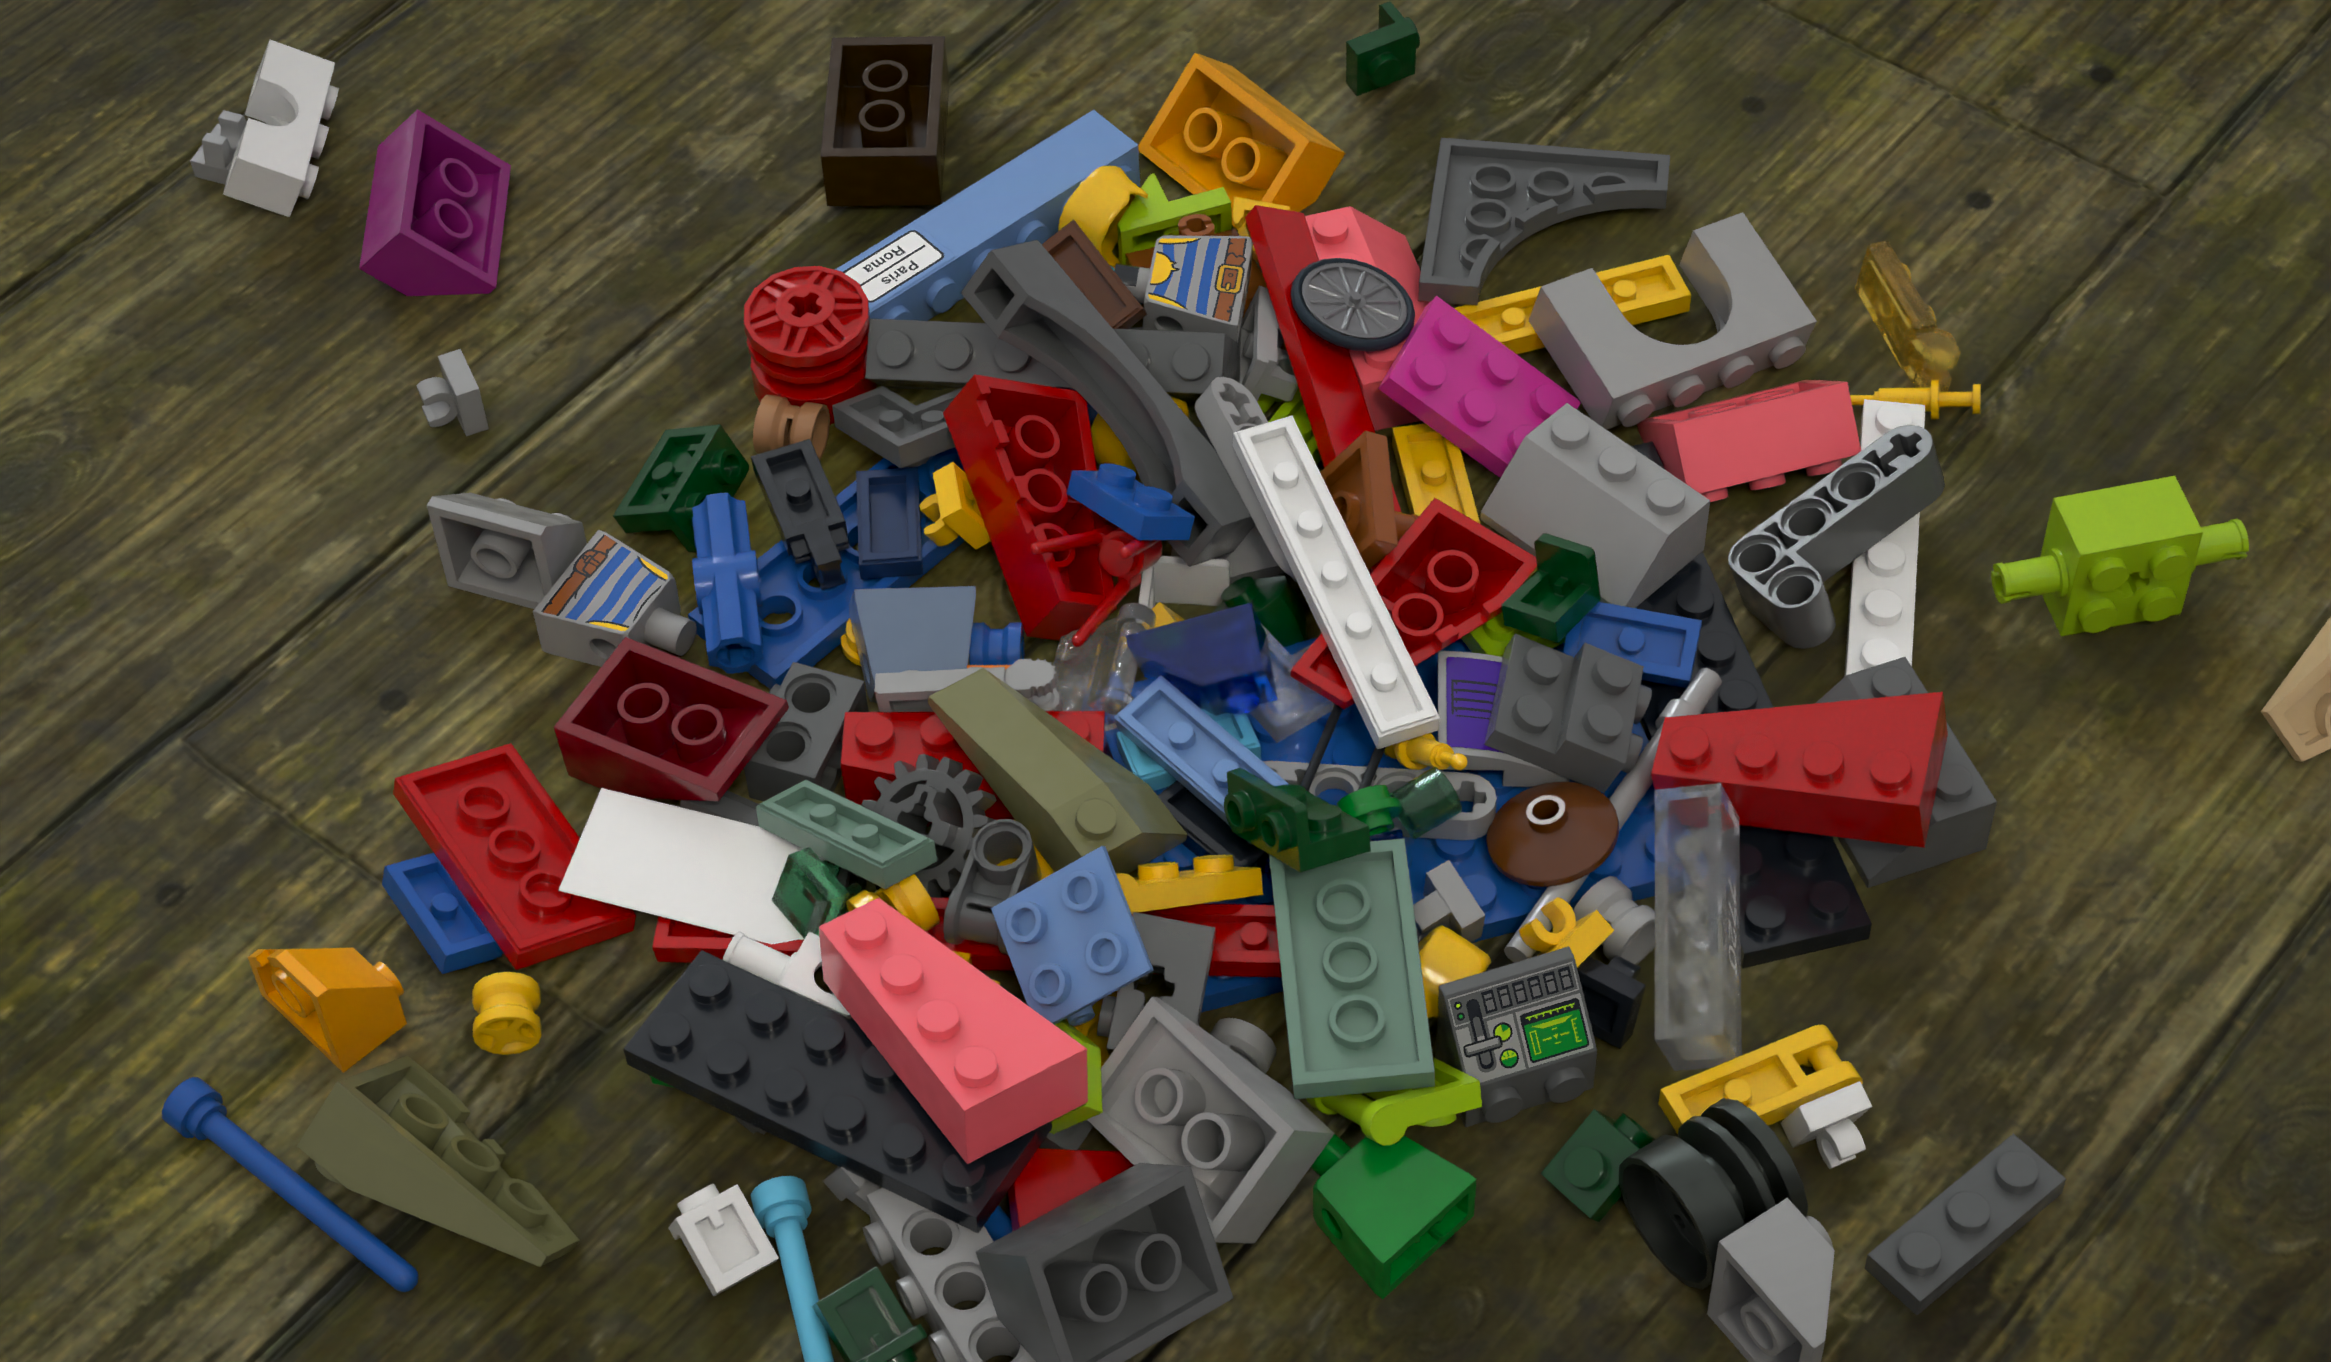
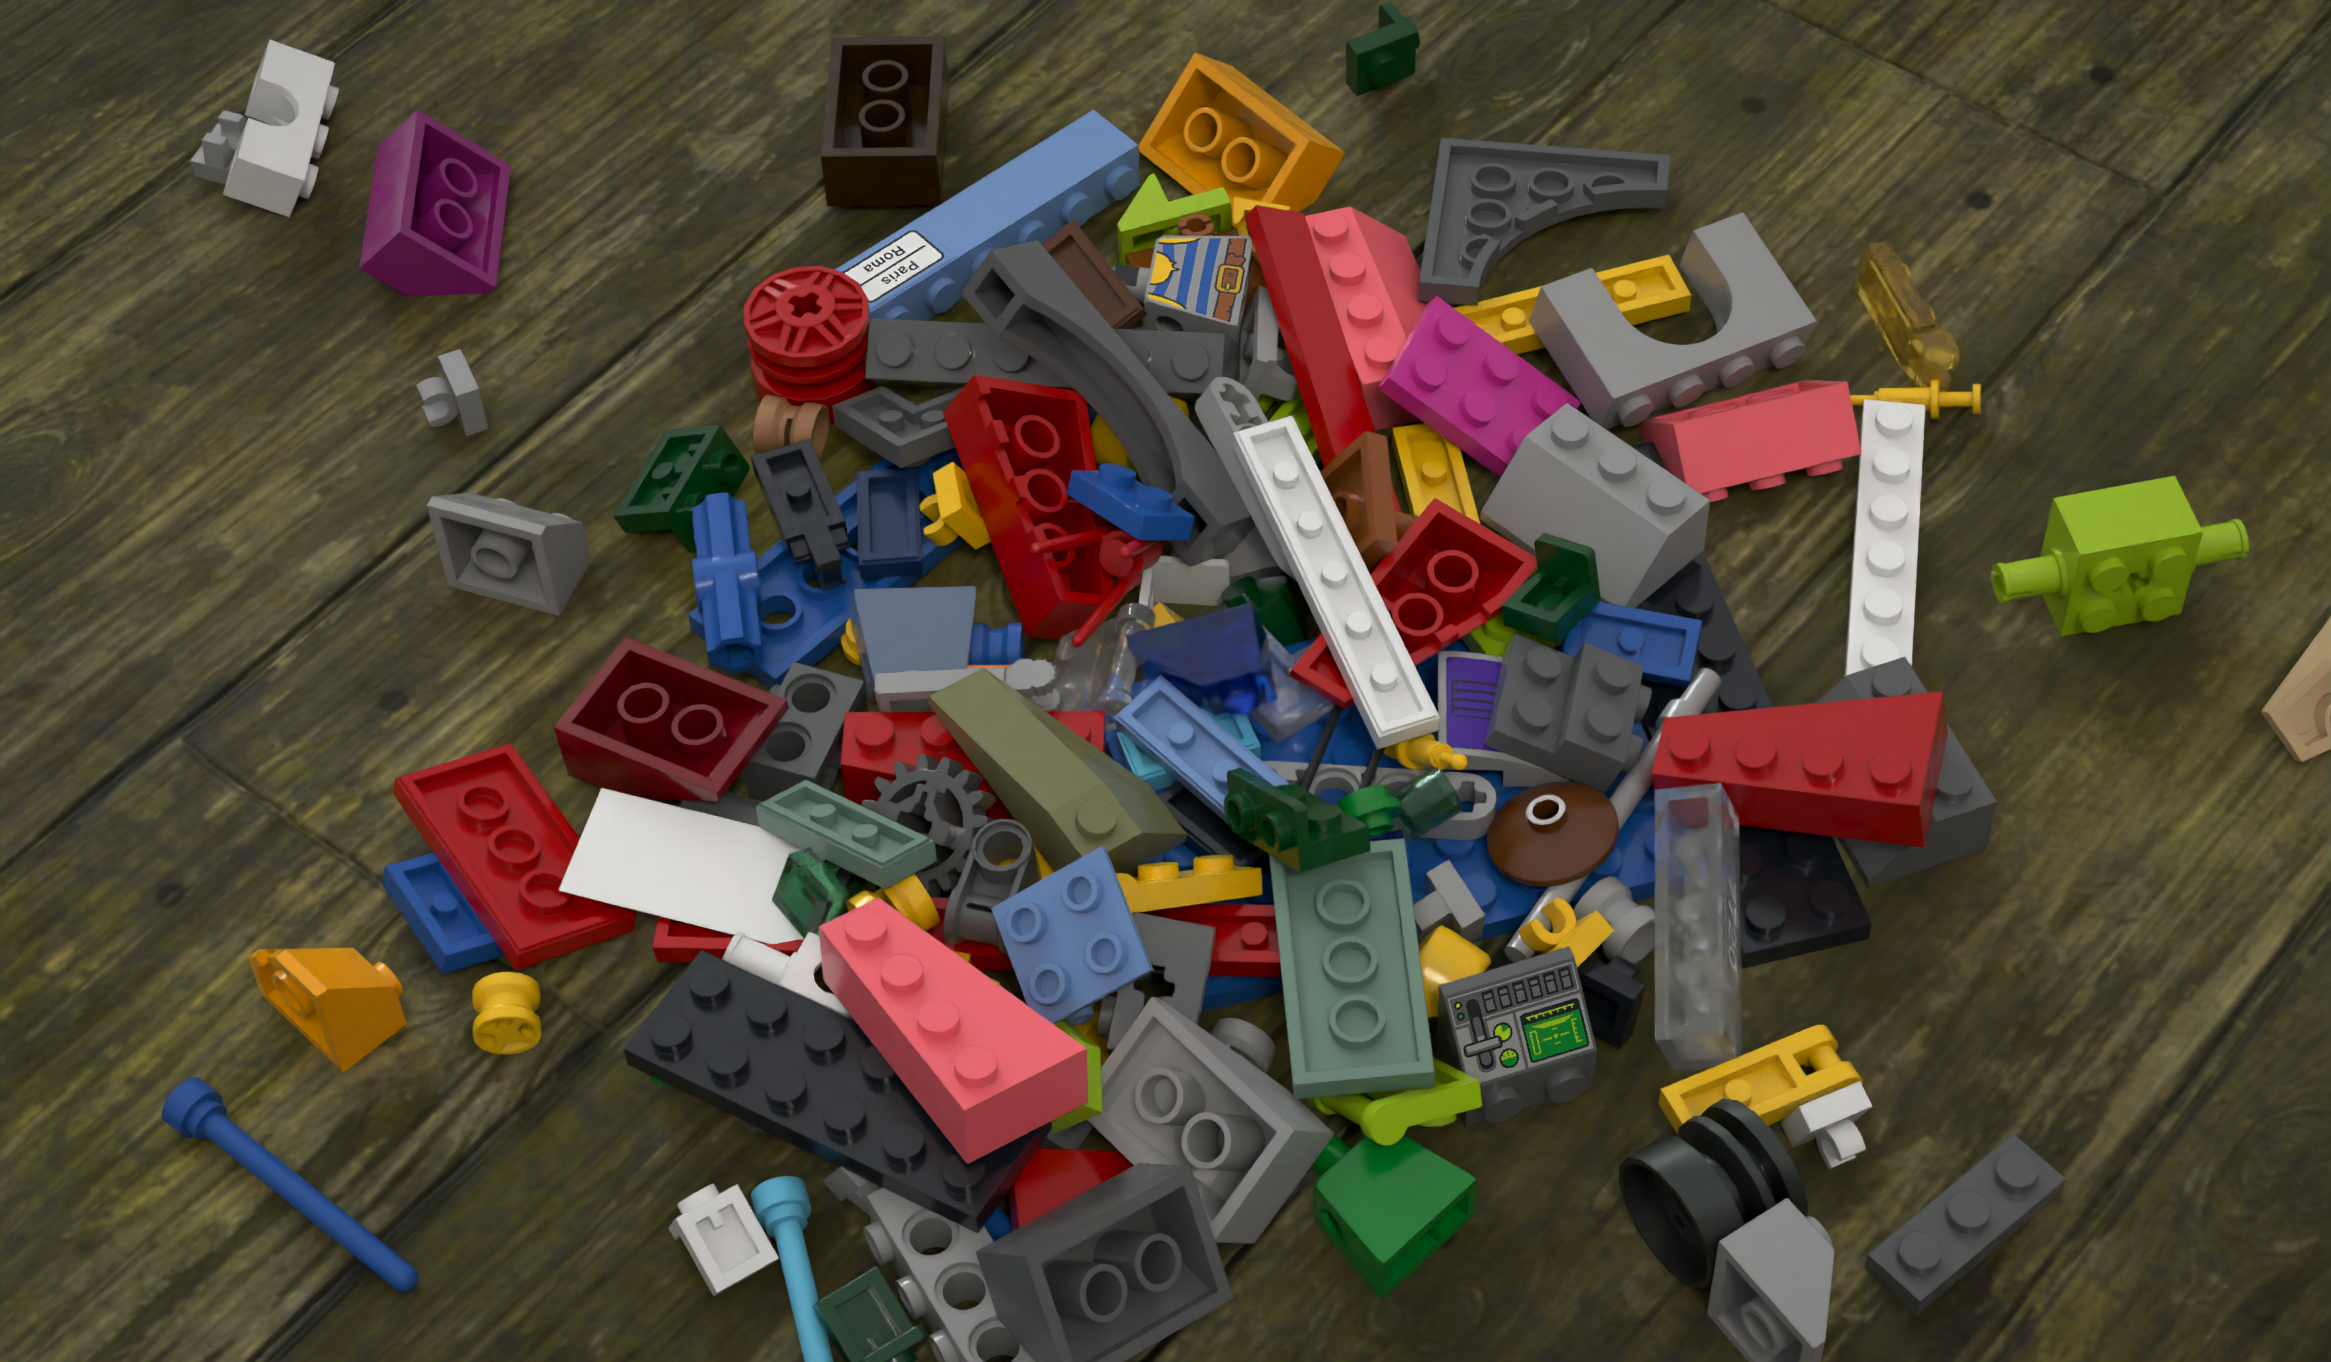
olive wedge [297,1055,580,1267] -> none
light grey torso [533,530,696,667] -> none
yellow hair [1058,166,1148,267] -> none
flat silver wheel [1291,258,1415,352] -> none
dark green bracket [1541,1109,1655,1222] -> none
dark grey beam [1728,425,1945,649] -> none

